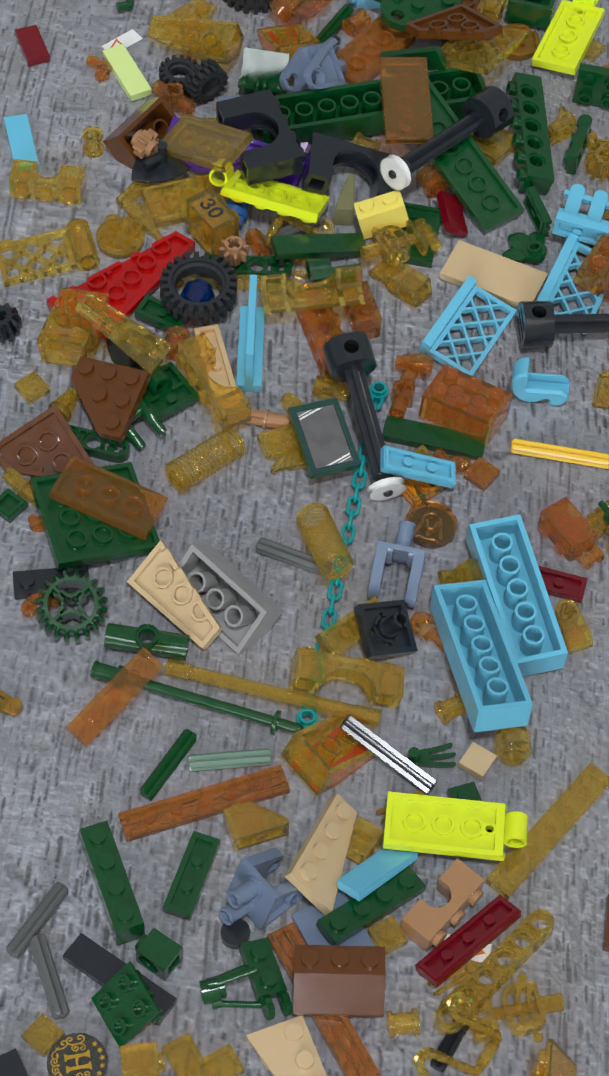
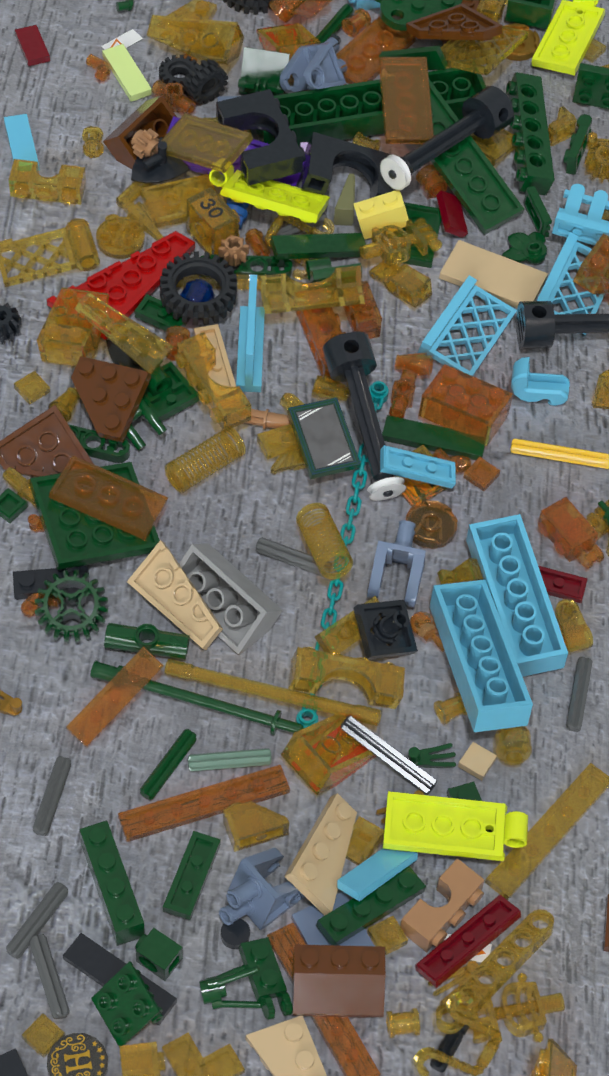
none -> dark grey axle [33,756,71,836]
none -> dark grey axle [566,657,593,732]

